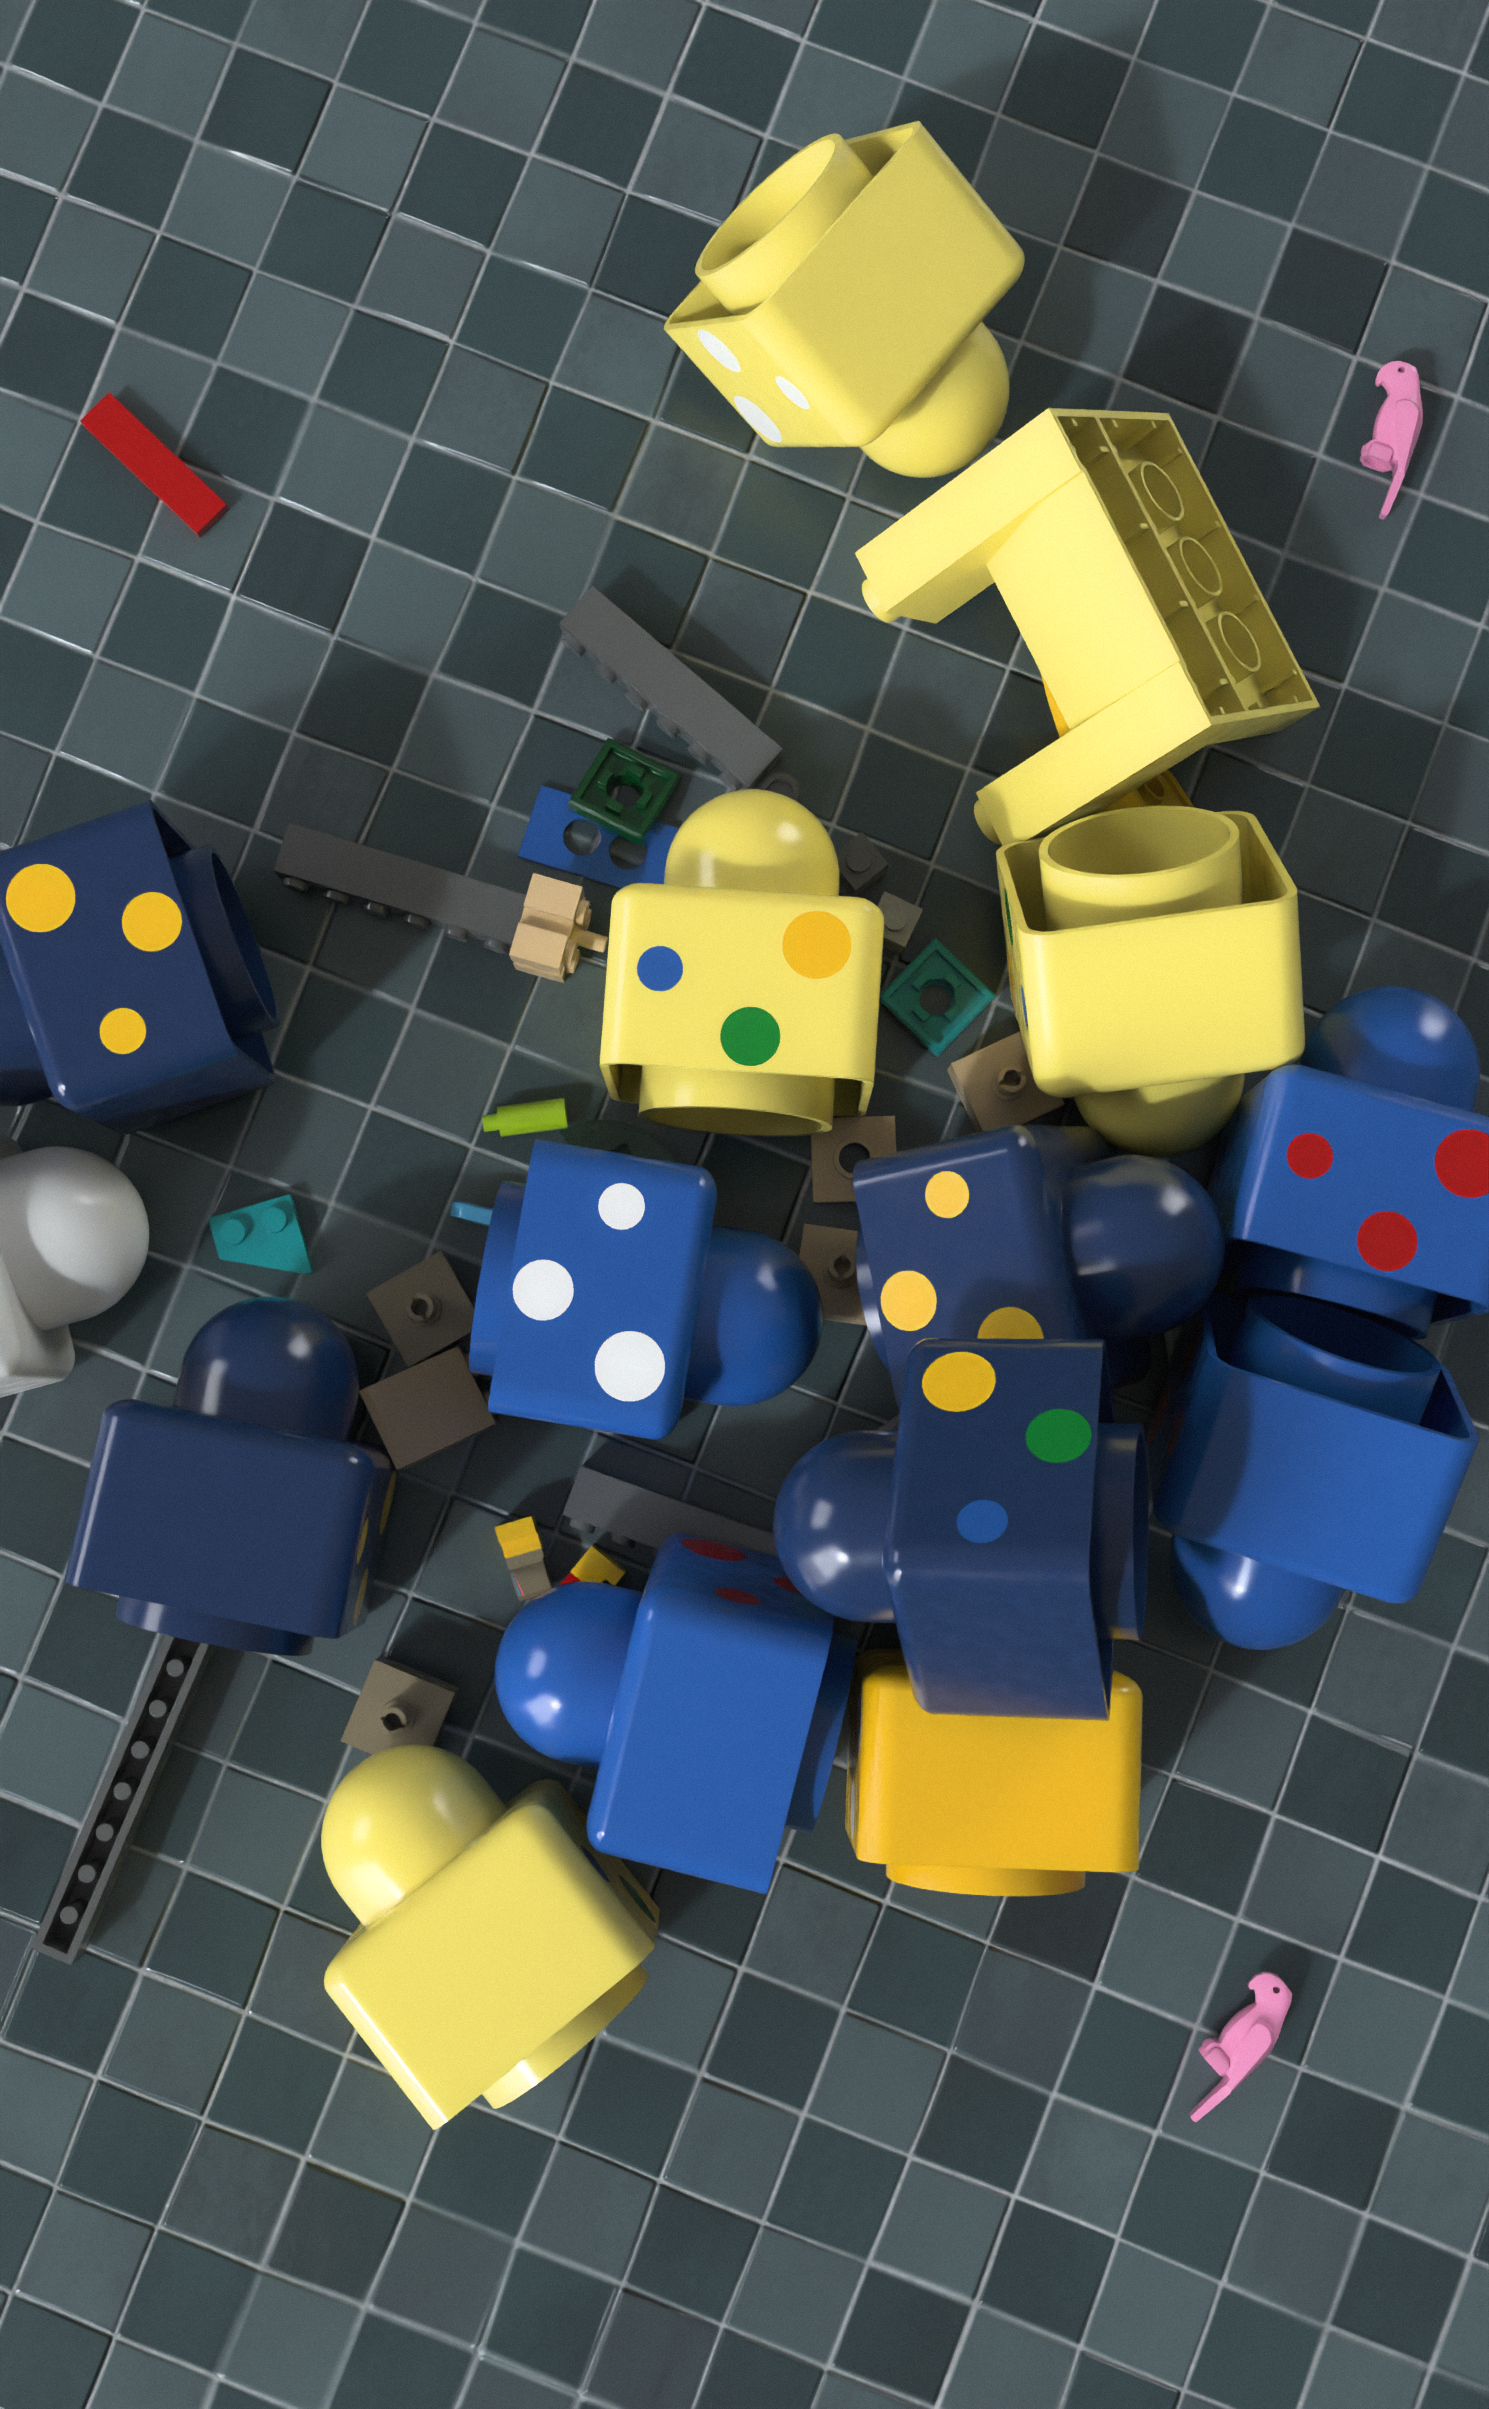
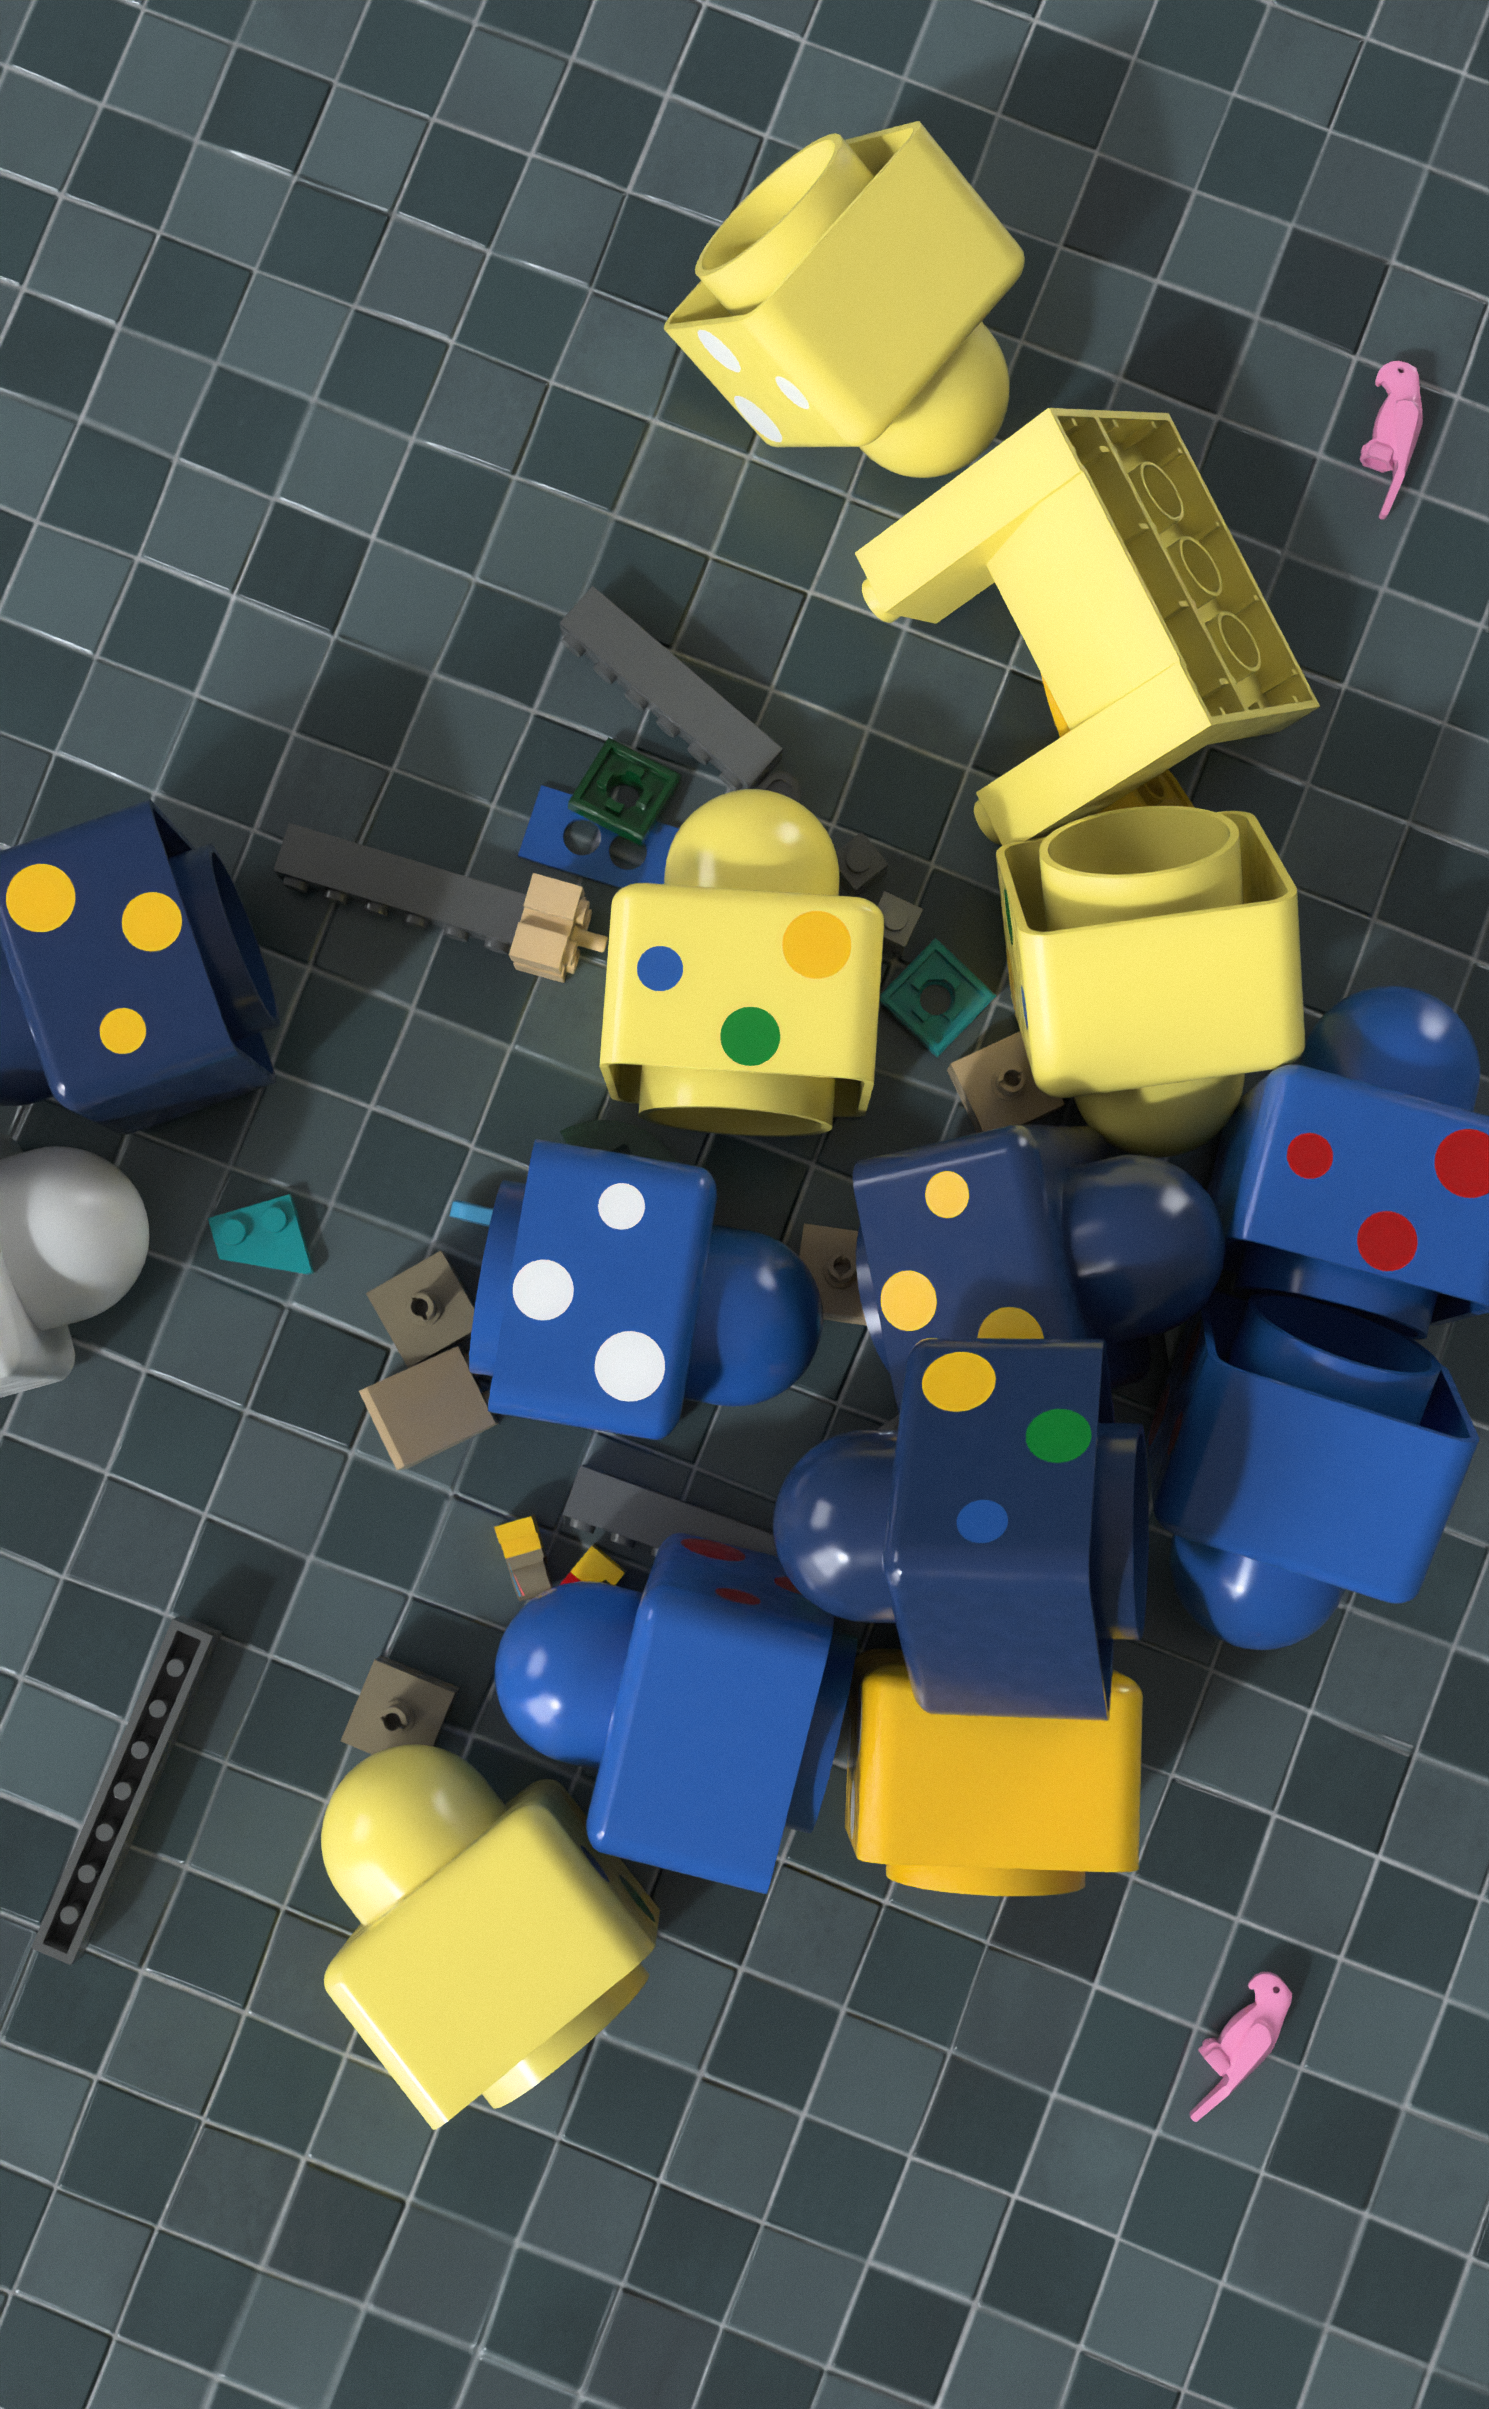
dark blue piece [64,1297,399,1656] -> none
red tile [80,392,229,538] -> none
lime cylinder [482,1098,568,1137] -> none
tan piece [811,1116,896,1204] -> none

